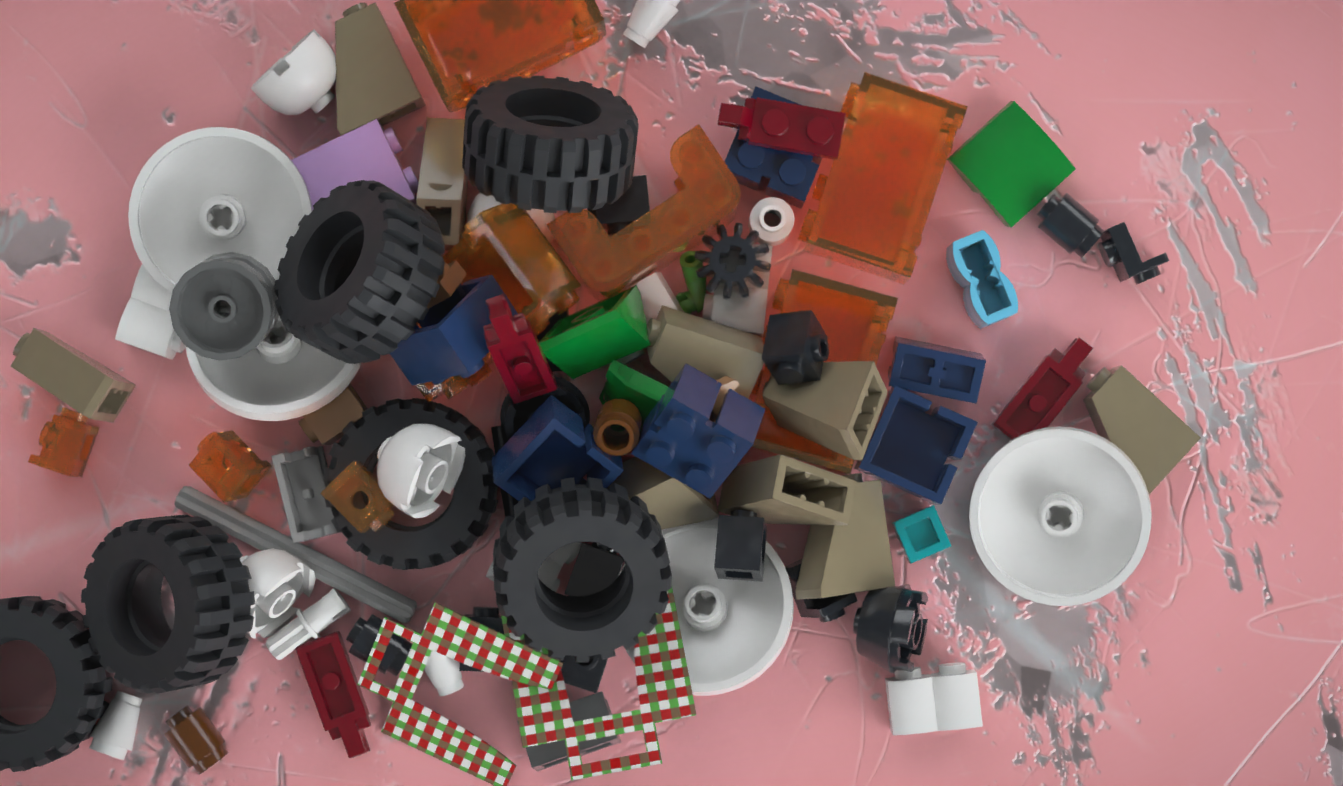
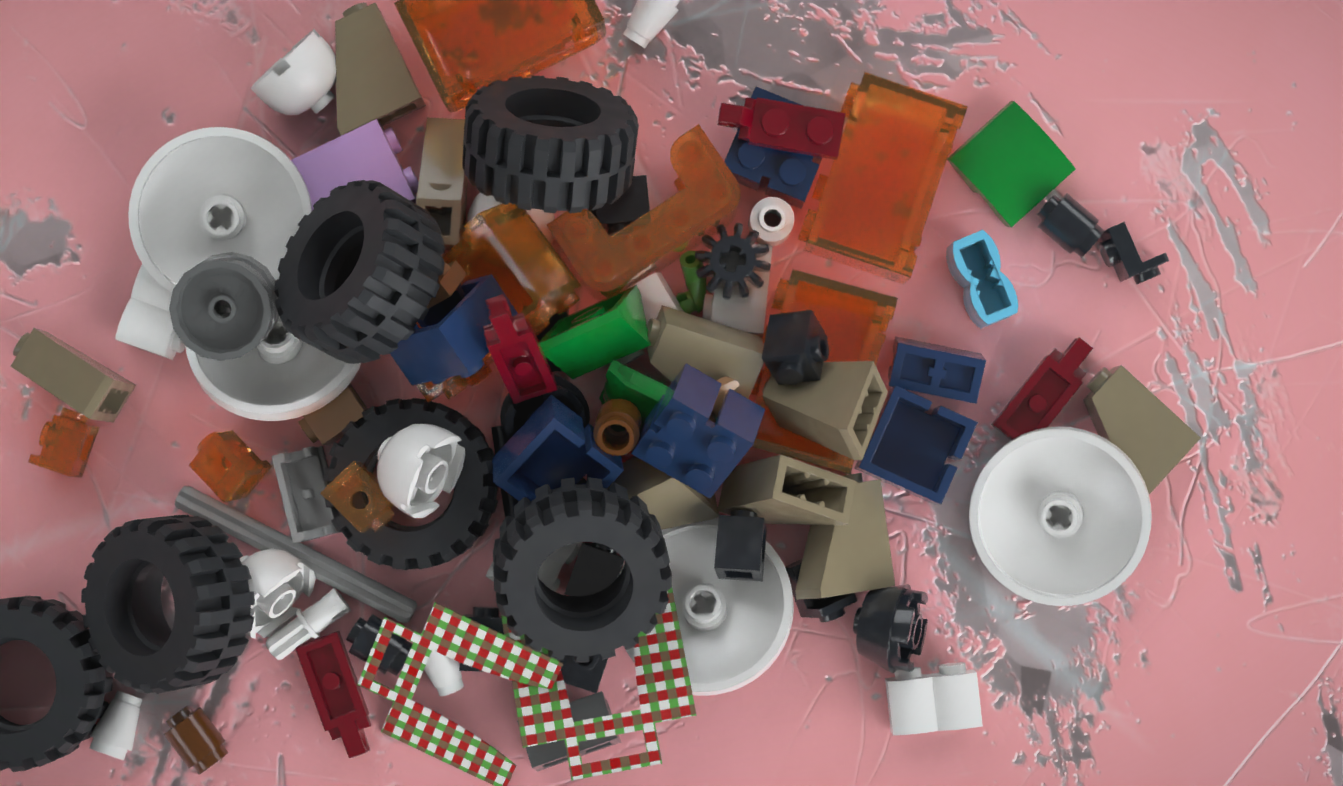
teal plate [891,505,951,564] -> none

